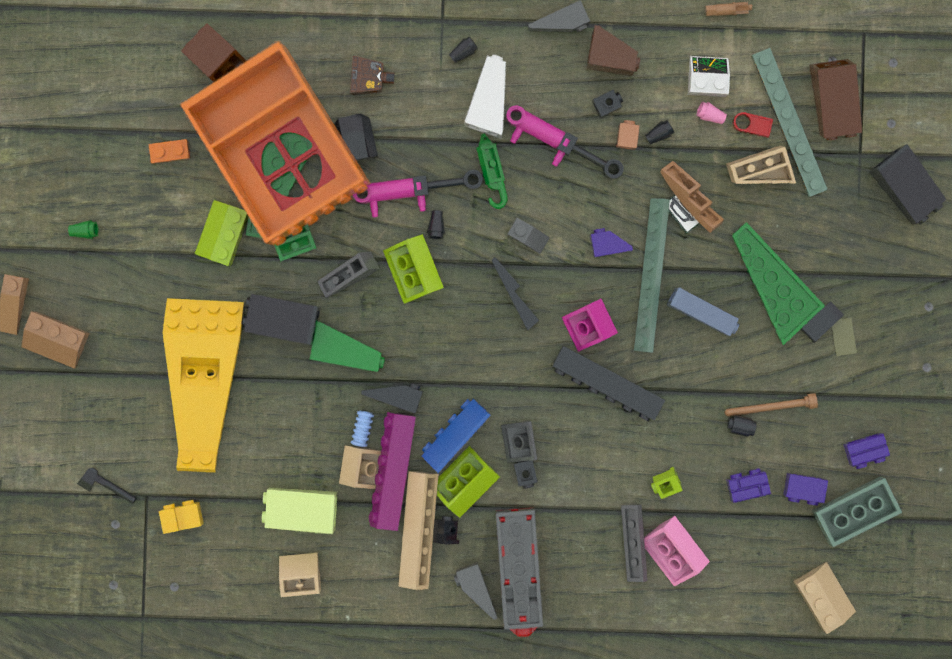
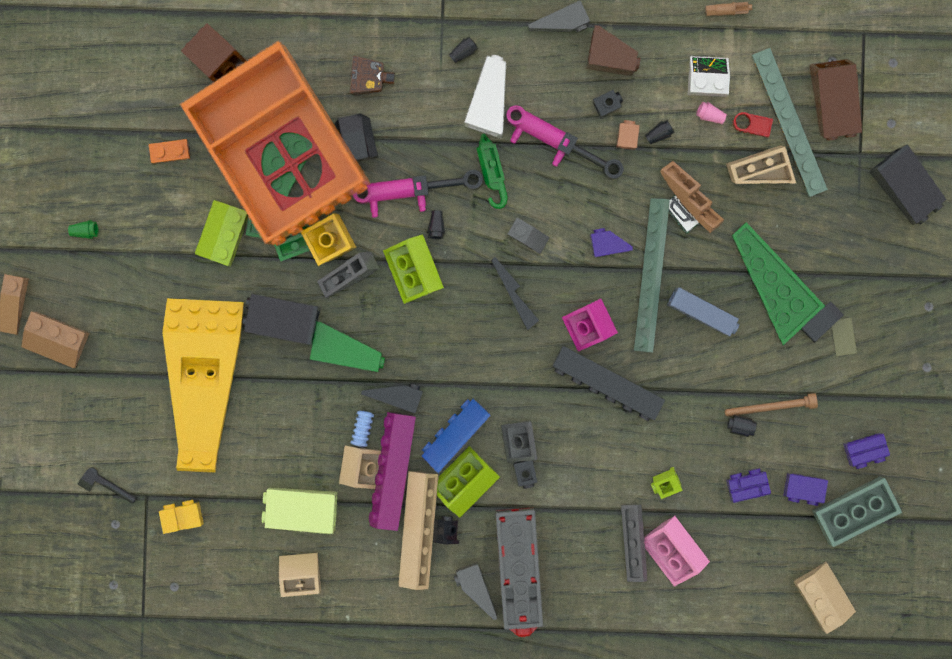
none -> yellow slope [301,214,357,266]

